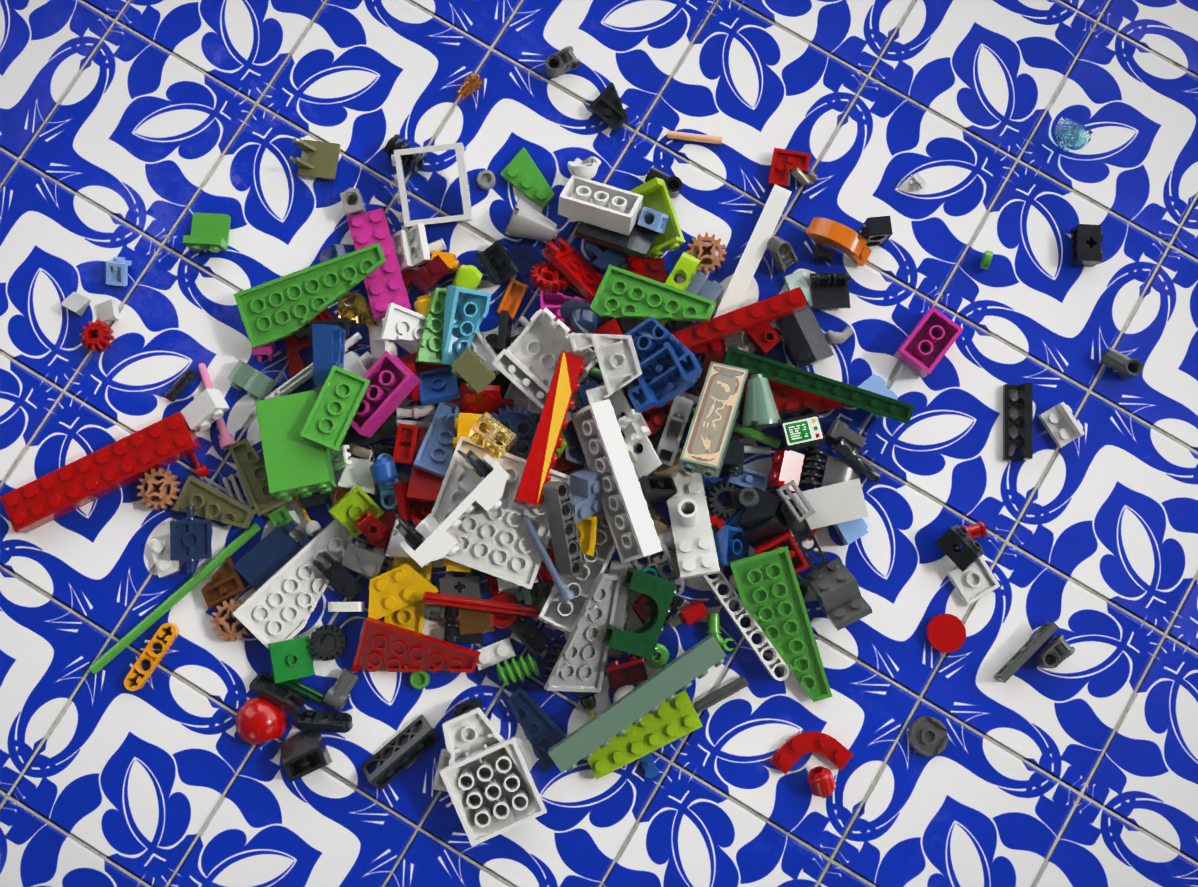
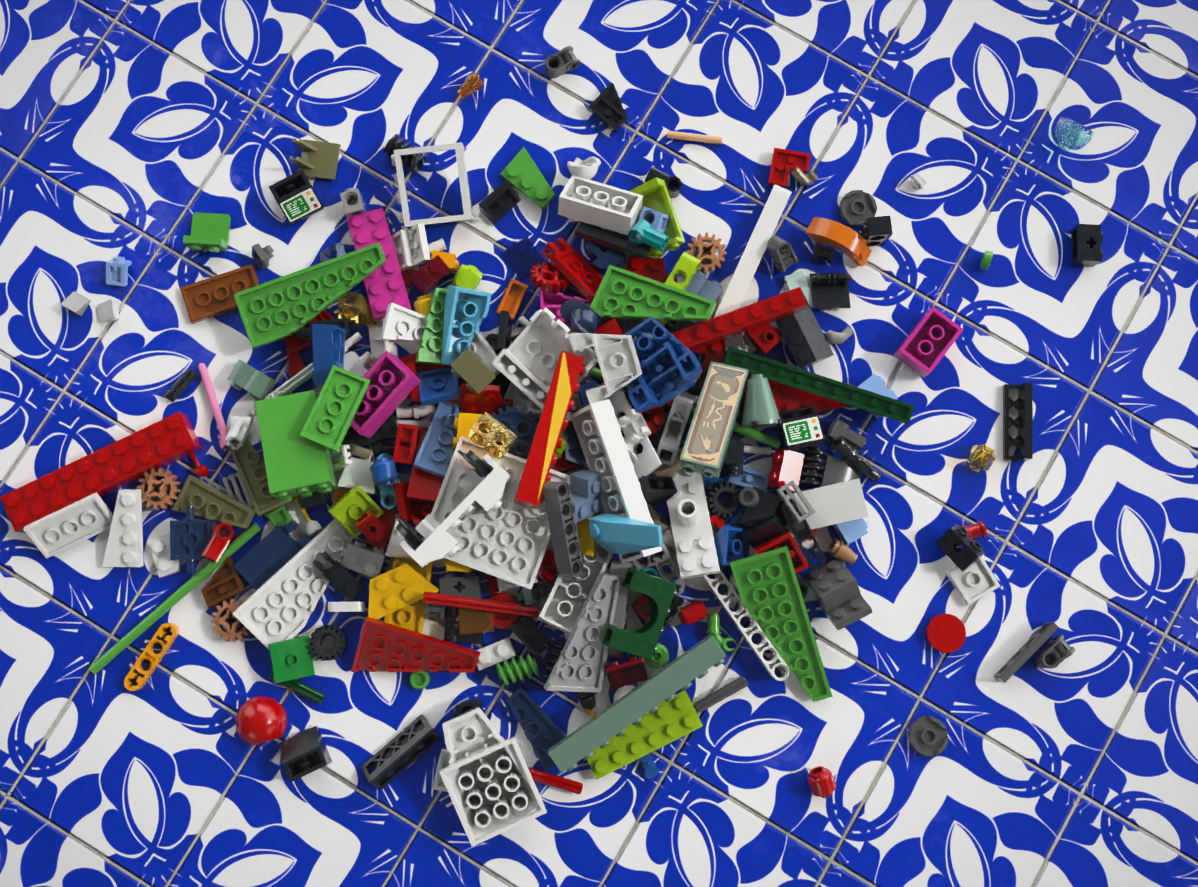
red gear [79,320,115,353] -> none
white brick [181,388,230,431] -> none
black hinge [249,671,306,715] -> none
dark pink tile [252,342,276,362] -> none
black beam [295,709,353,733] -> none
dark grey piece [323,668,359,711] -> none
black bracket [476,241,519,285] -> none
light grey tile [477,170,496,190] -> none
light grey cone [505,198,559,242] -> none
sand blue piece [521,515,575,604] -> none
red plate [769,731,854,774] -> none
white bracket [1038,402,1085,448] -> none
dark grey piece [1100,347,1143,379] -> none
none -> white tile [23,492,113,559]
none -> white wing [102,489,144,567]
none -> dark orange tile [180,264,260,324]
none -> red piece [202,523,234,564]
none -> white piece [225,416,254,450]
none -> dark grey tile [252,243,274,270]
none -> slope [269,169,324,226]
none -> black hinge [478,180,521,225]
none -> red axle [528,767,583,794]
none -> medium azure wedge [589,513,663,555]
none -> teal piece [628,220,669,251]
none -> medium nougat cone [827,539,858,565]
none -> dark grey tile [839,190,877,227]
none -> clear yellow head [966,443,996,473]

